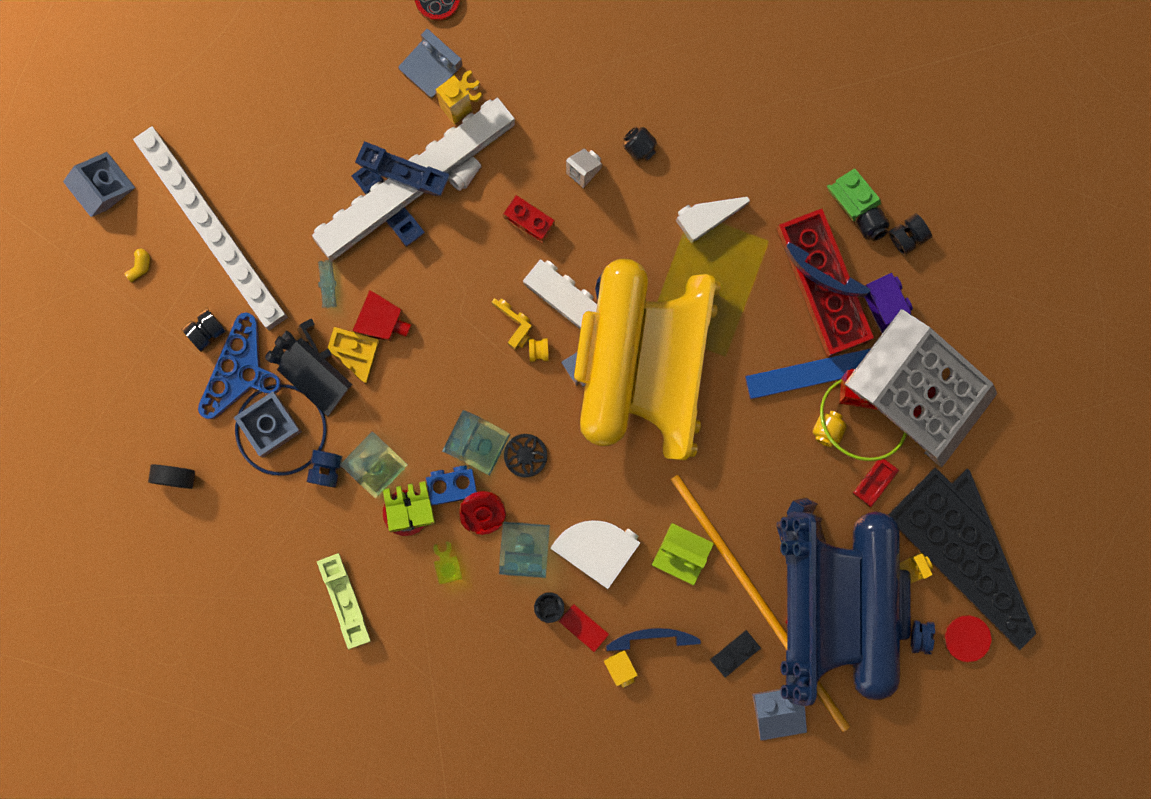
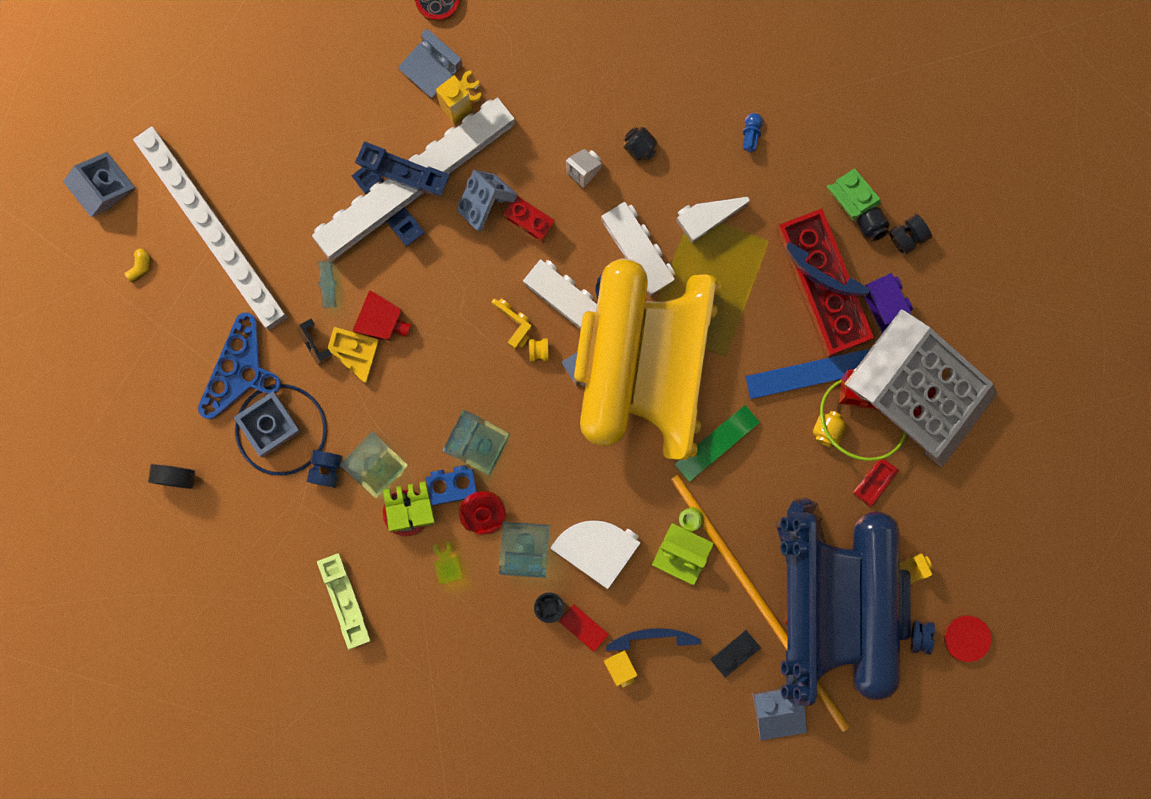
black wheel [182,308,226,352] -> none
black tile [265,331,353,416] -> none
white cone [448,157,481,191] -> none
black wheel [504,434,547,478] -> none
black wing [887,467,1036,650] -> none
none -> sand blue bracket [457,170,518,231]
none -> white brick [601,202,676,297]
none -> green slope [674,405,760,482]
none -> lime tile [679,507,704,532]
none -> blue axle [743,113,763,153]

